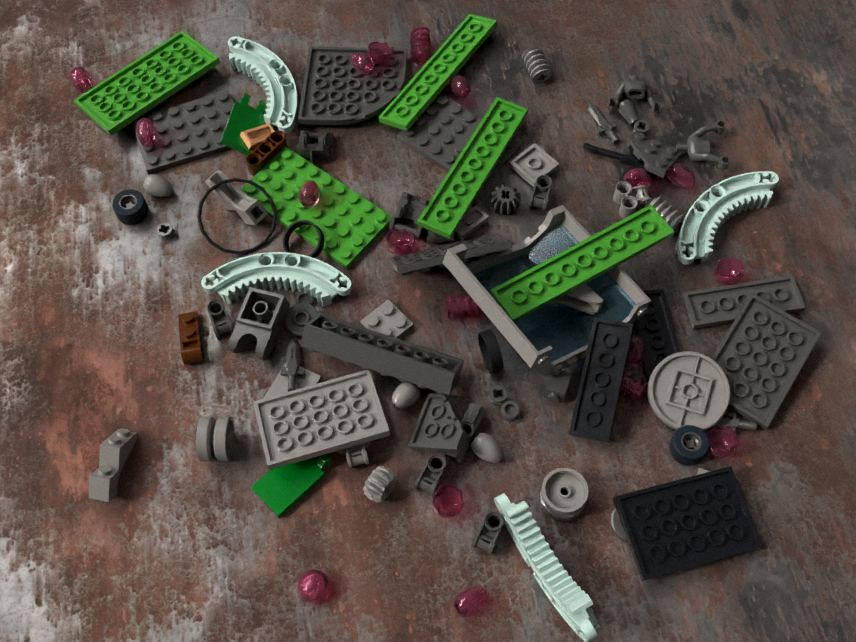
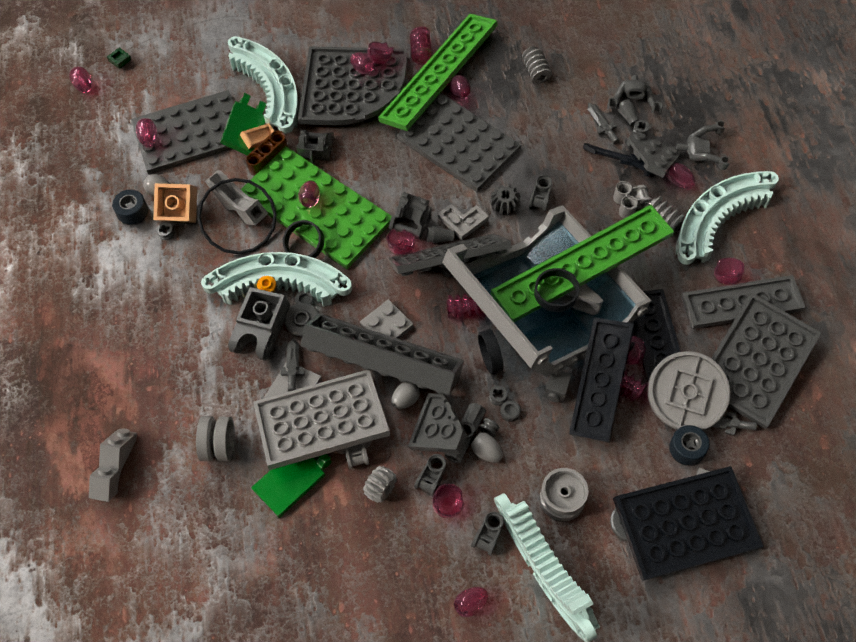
bright green plate [74,31,221,136] -> none
reddish brown plate [178,311,204,365] -> none
dark grey piece [207,300,234,339] -> none
clear pink hair [297,570,333,605] -> none
bright green plate [417,97,528,239] -> none
light grey plate [509,143,559,187] -> none
clear pink hair [623,168,653,189] -> none
clear pink hair [707,427,738,458] -> none
none -> dark green plate [107,47,132,69]
none -> light nougat brick [153,183,197,223]
none -> light orange plate [257,276,276,293]
none -> dark grey bush [479,418,500,437]
none -> black tyre [534,268,580,312]

